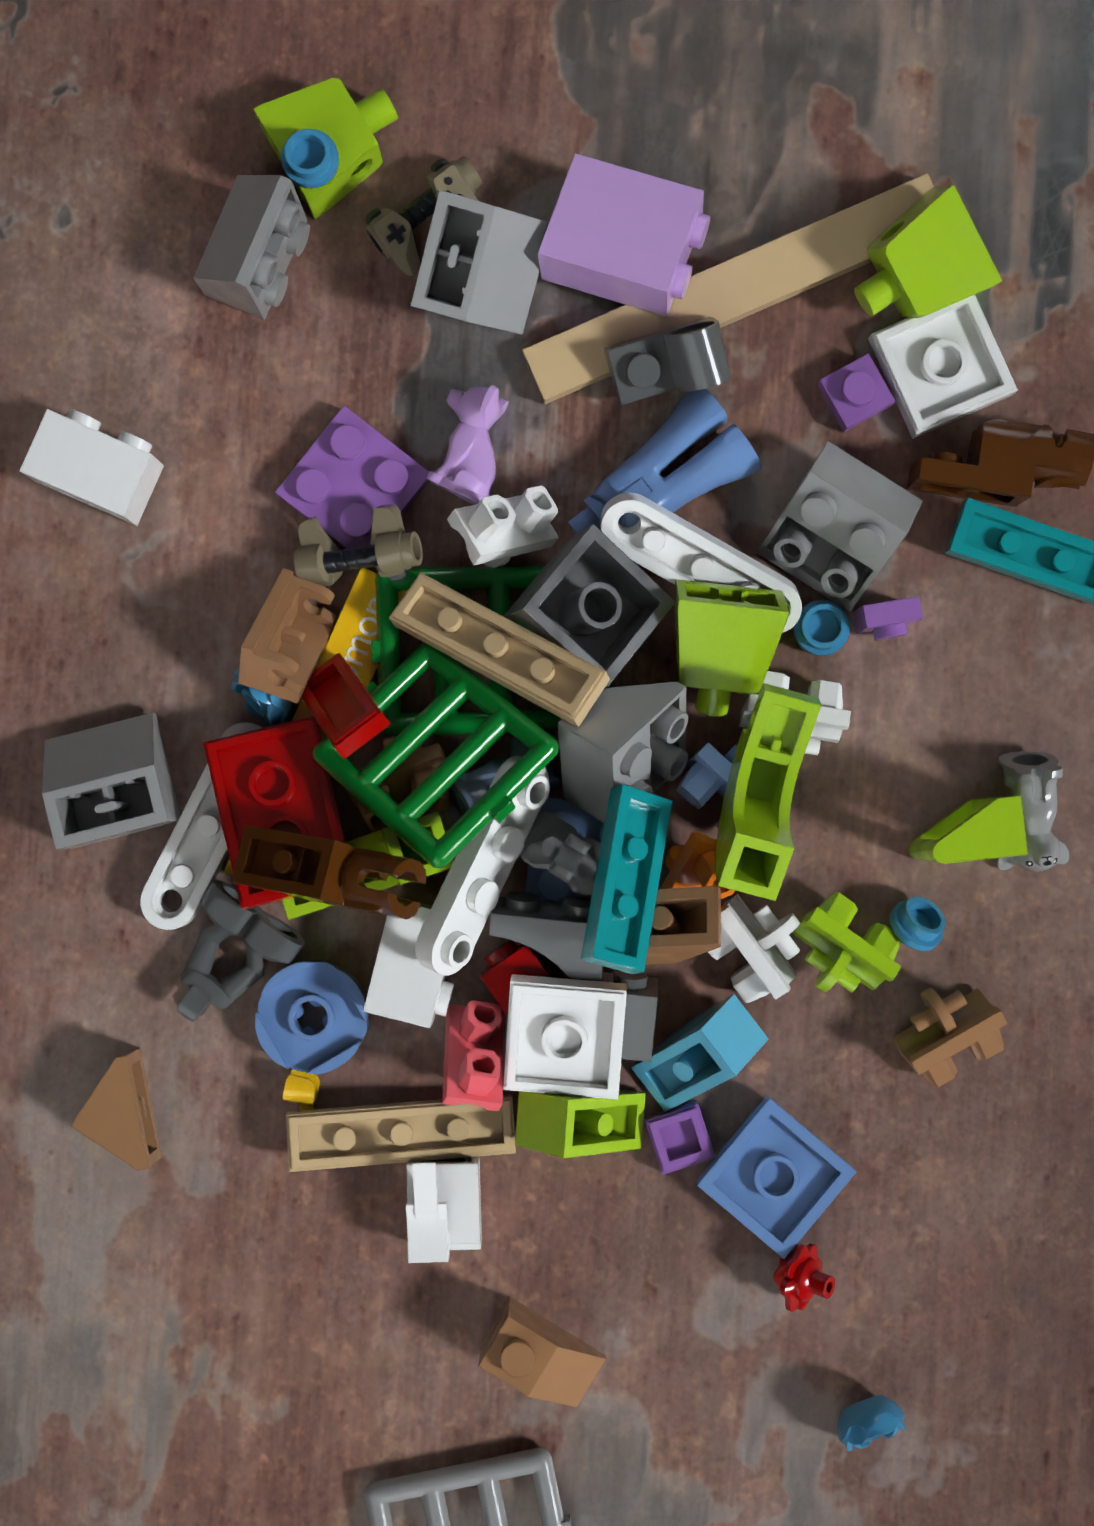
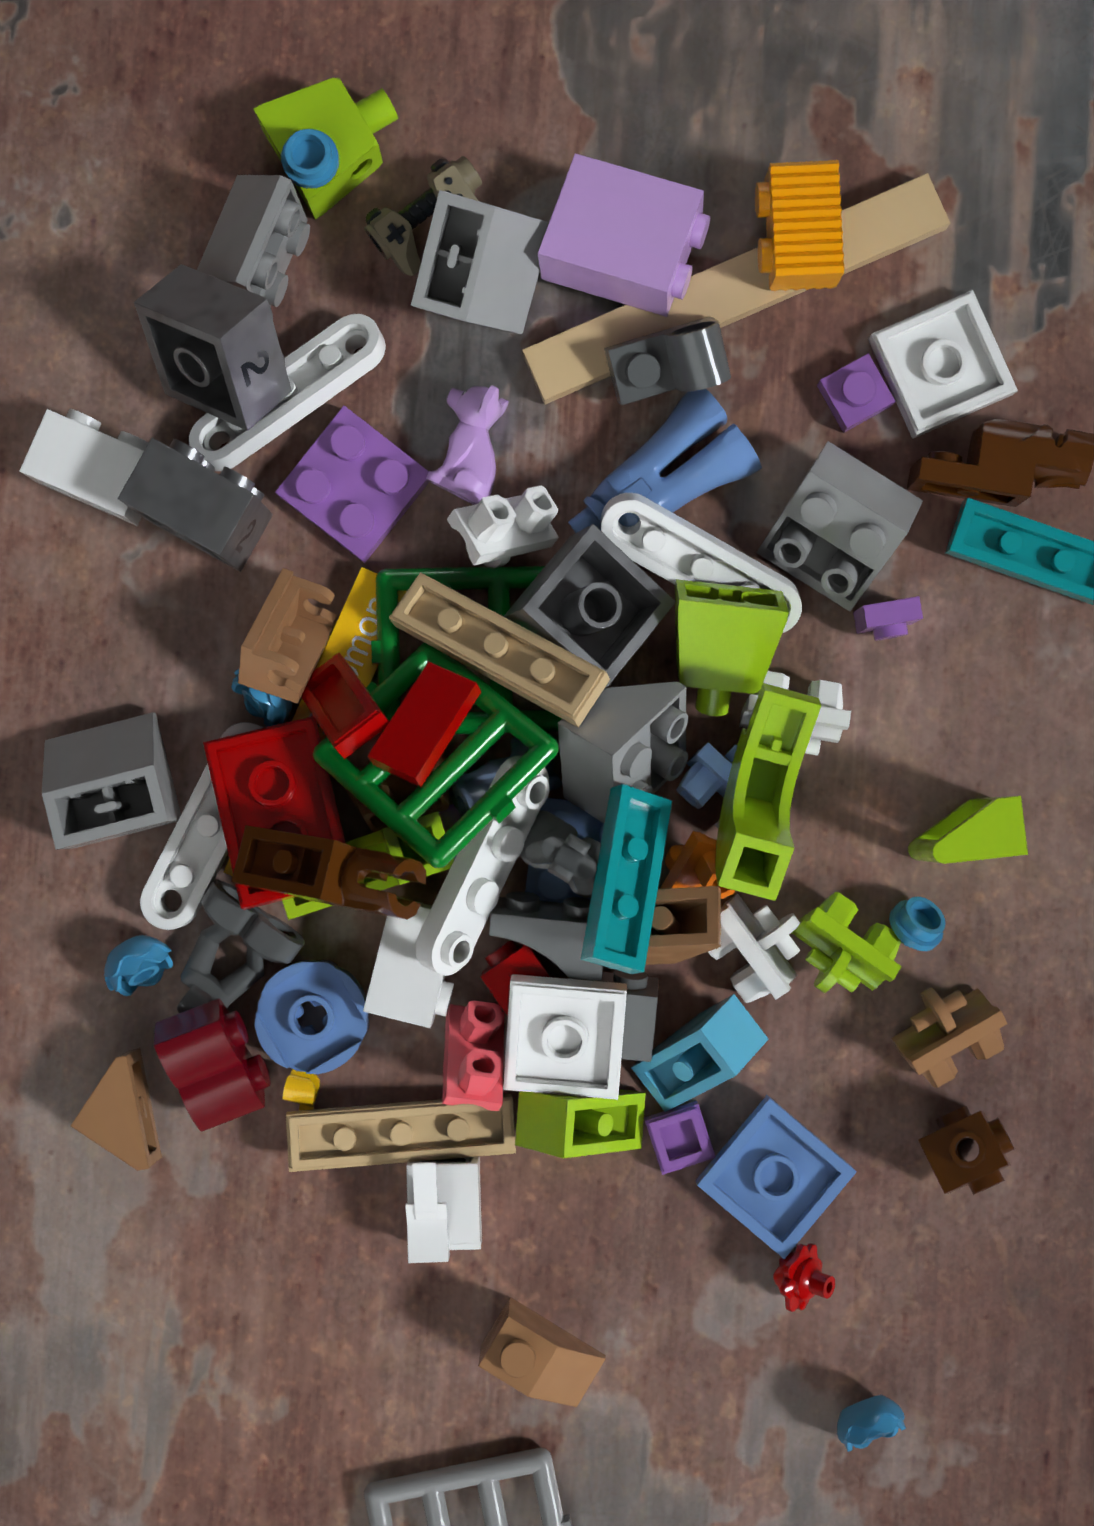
dark tan piece [294,504,423,588] -> none
dark azure plate [793,600,850,656] -> none
lime torso [854,185,1002,318] -> none
light grey animal [996,751,1070,872] -> none
none -> dark azure plate [104,935,173,996]
none -> flat silver brick [117,438,273,572]
none -> flat silver brick [134,264,292,431]
none -> dark red brick [154,998,271,1132]
none -> white plate [189,314,386,471]
none -> red tile [368,661,481,787]
none -> light orange brick [755,160,845,292]
none -> reddish brown brick [918,1106,1015,1195]

